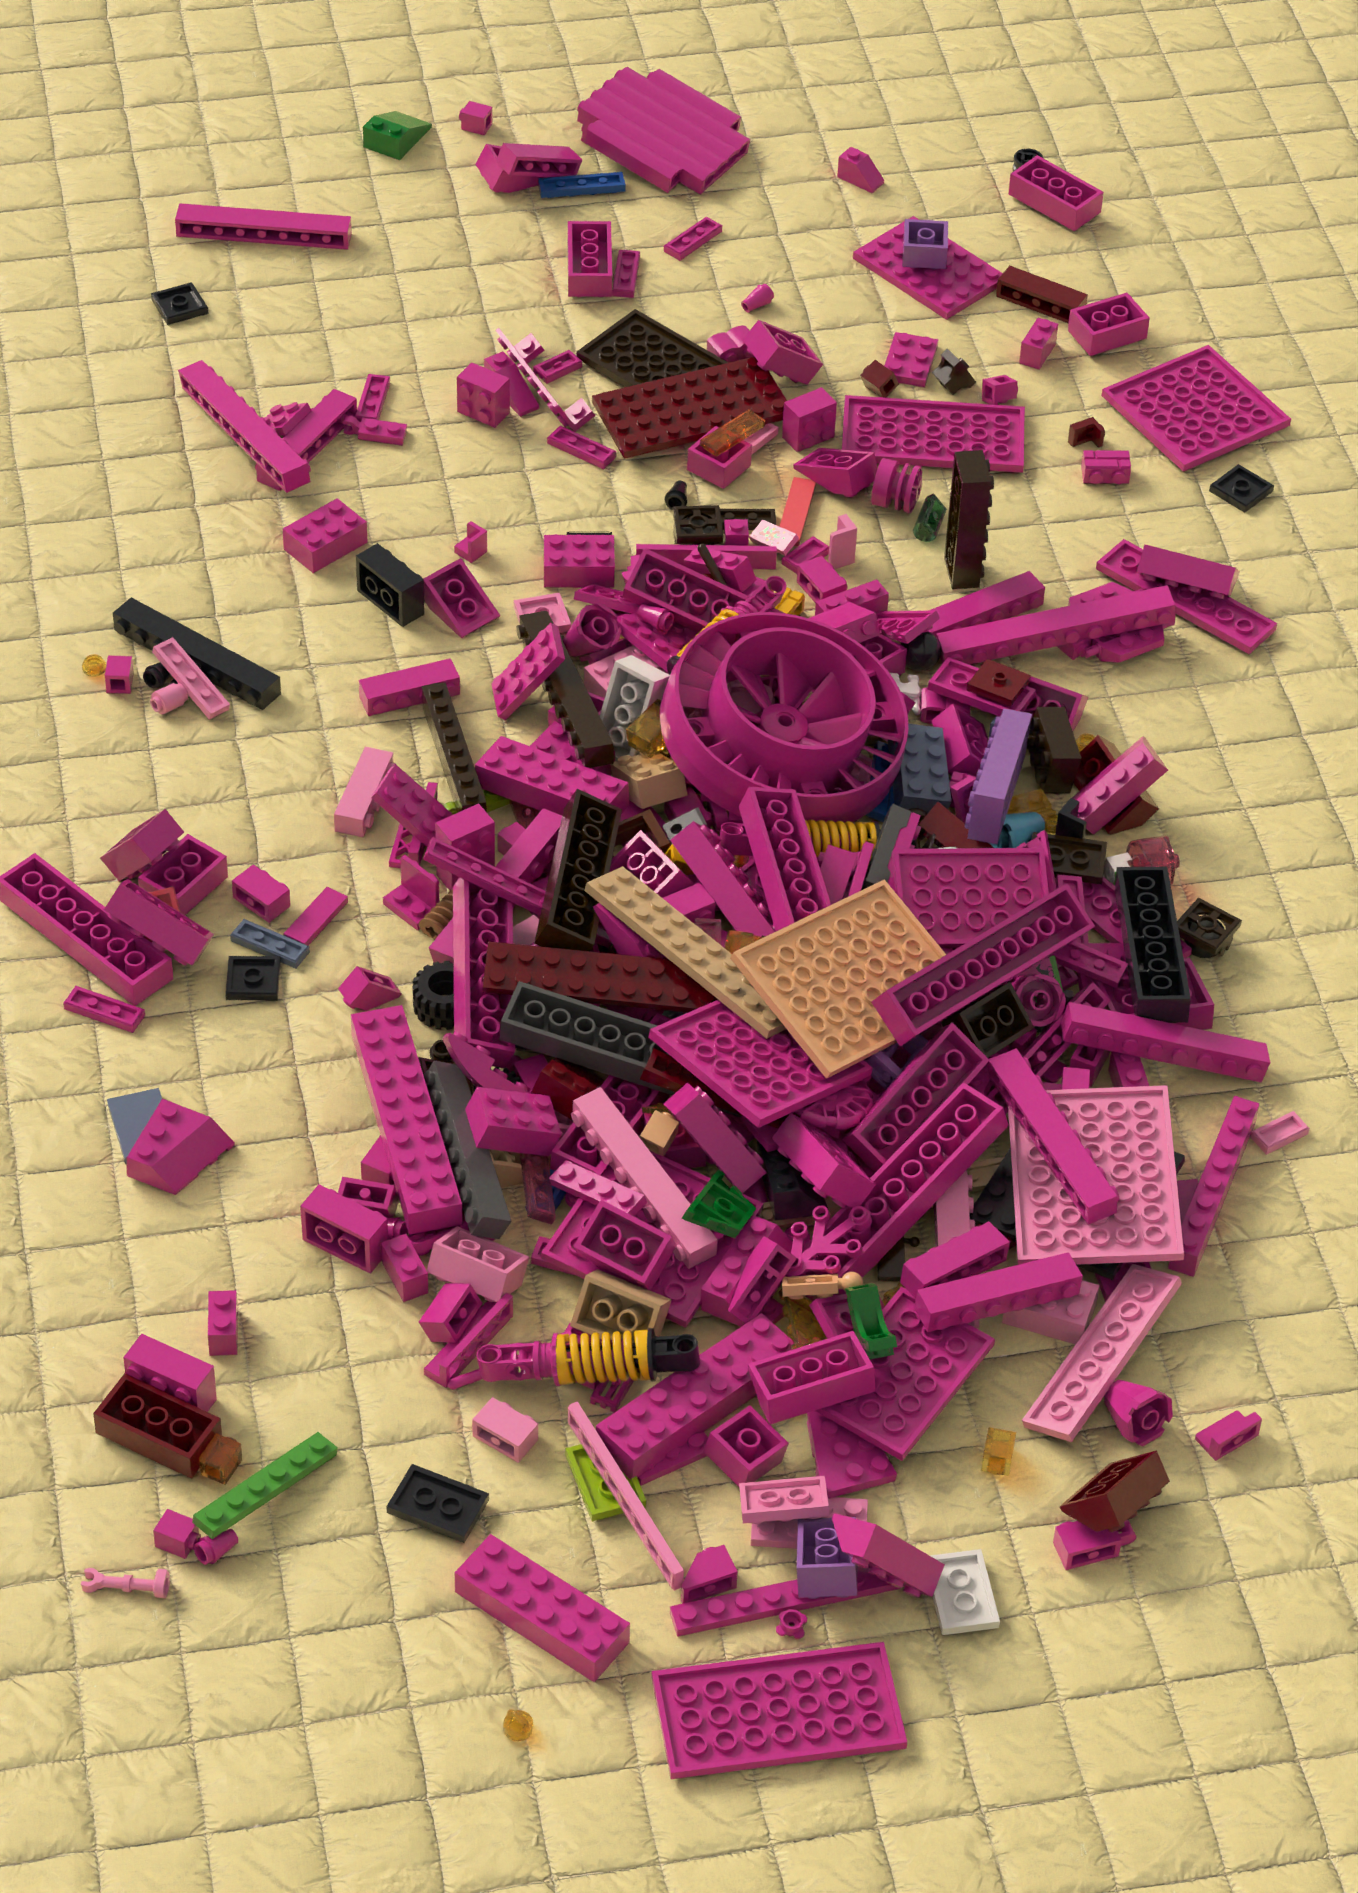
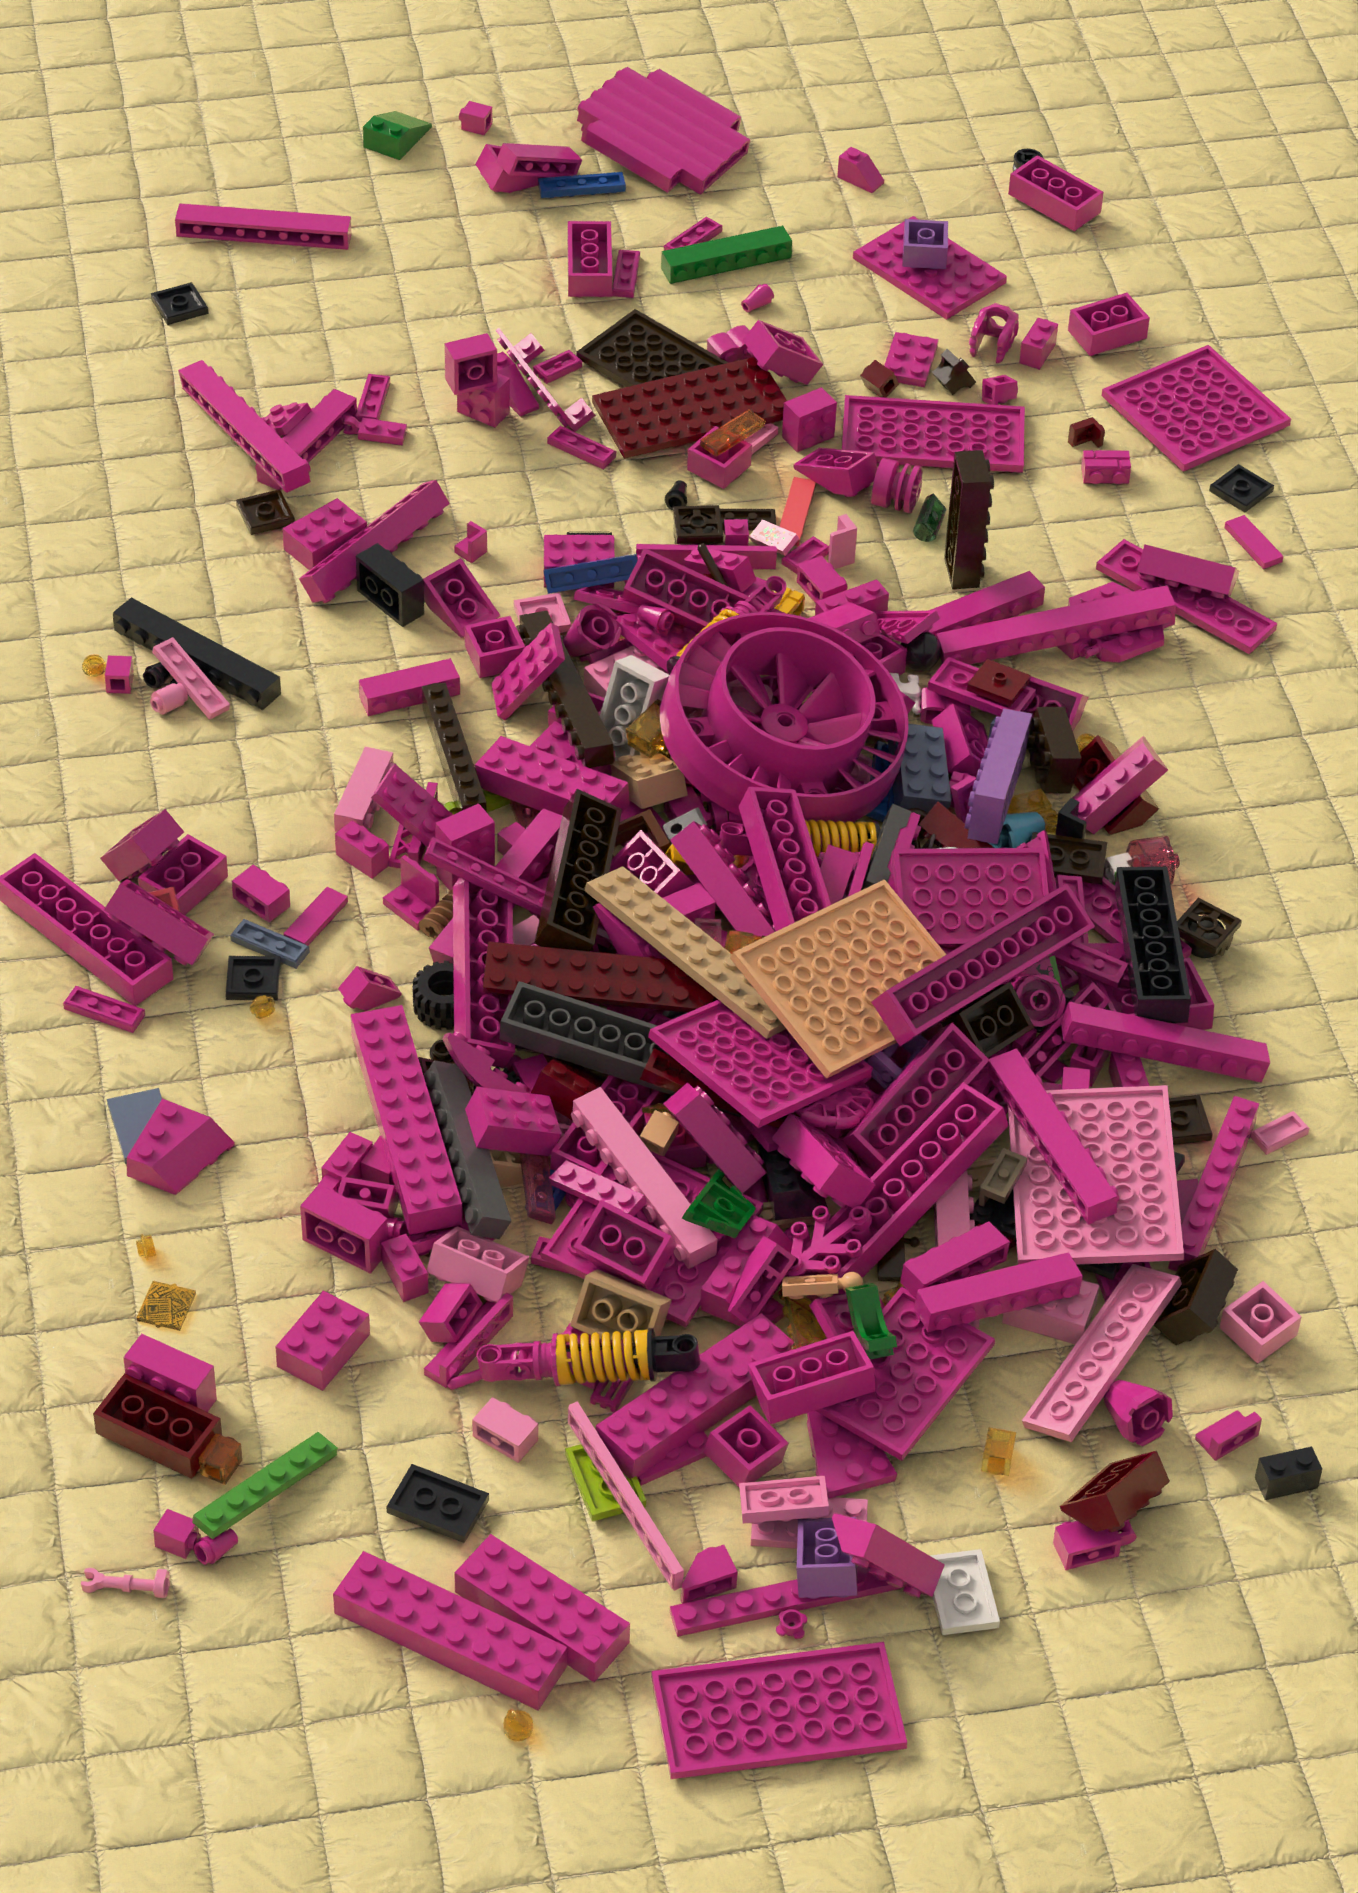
dark pink brick [208,1290,238,1356] -> none
dark red brick [996,265,1088,324] -> none
none -> clear yellow plate [136,1234,156,1261]
none -> clear yellow piece [136,1281,196,1331]
none -> dark brown plate [236,489,295,535]
none -> clear yellow plate [249,995,275,1019]
none -> dark pink brick [275,1290,370,1391]
none -> dark pink brick [299,480,450,603]
none -> dark pink brick [319,1132,373,1193]
none -> dark pink brick [333,1551,568,1711]
none -> dark pink brick [335,820,389,879]
none -> dark pink brick [444,333,497,395]
none -> dark pink brick [465,616,525,678]
none -> blue plate [543,553,638,594]
none -> green brick [661,225,792,284]
none -> dark pink piece [969,303,1019,363]
none -> dark tan panel [979,1148,1028,1207]
none -> dark brown brick [1154,1249,1238,1345]
none -> dark brown plate [1169,1095,1213,1145]
none -> bright pink brick [1219,1281,1302,1364]
none -> dark pink tile [1224,515,1284,569]
none -> black brick [1255,1446,1322,1500]

